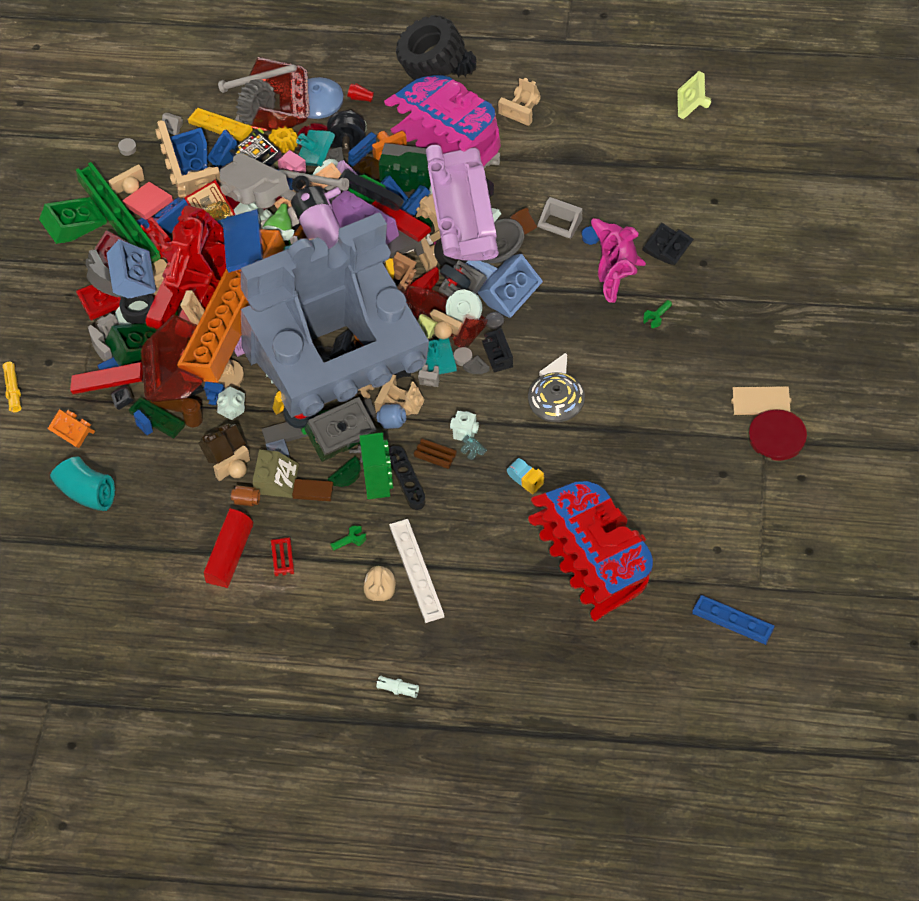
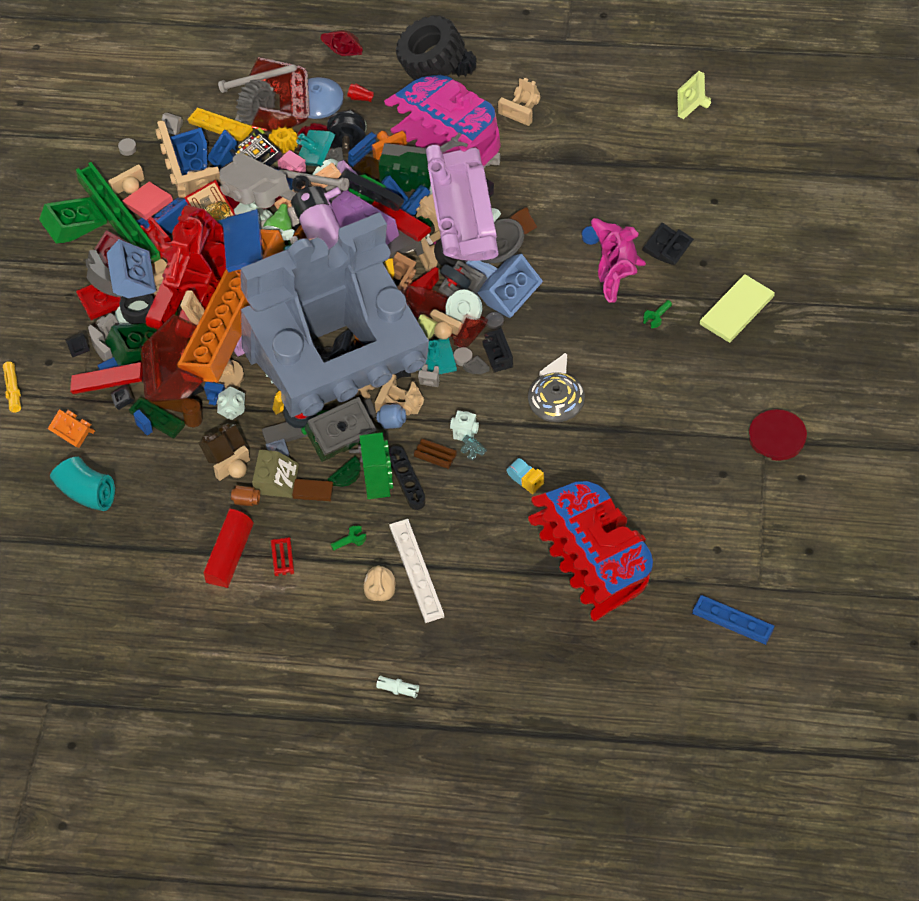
light grey tile [537,197,582,239] -> none
tan piece [731,387,791,415] -> none
none -> black tile [65,333,90,358]
none -> dark red hat [320,30,363,56]
none -> dark grey bar [440,133,468,153]
none -> yellowish green tile [700,274,775,343]

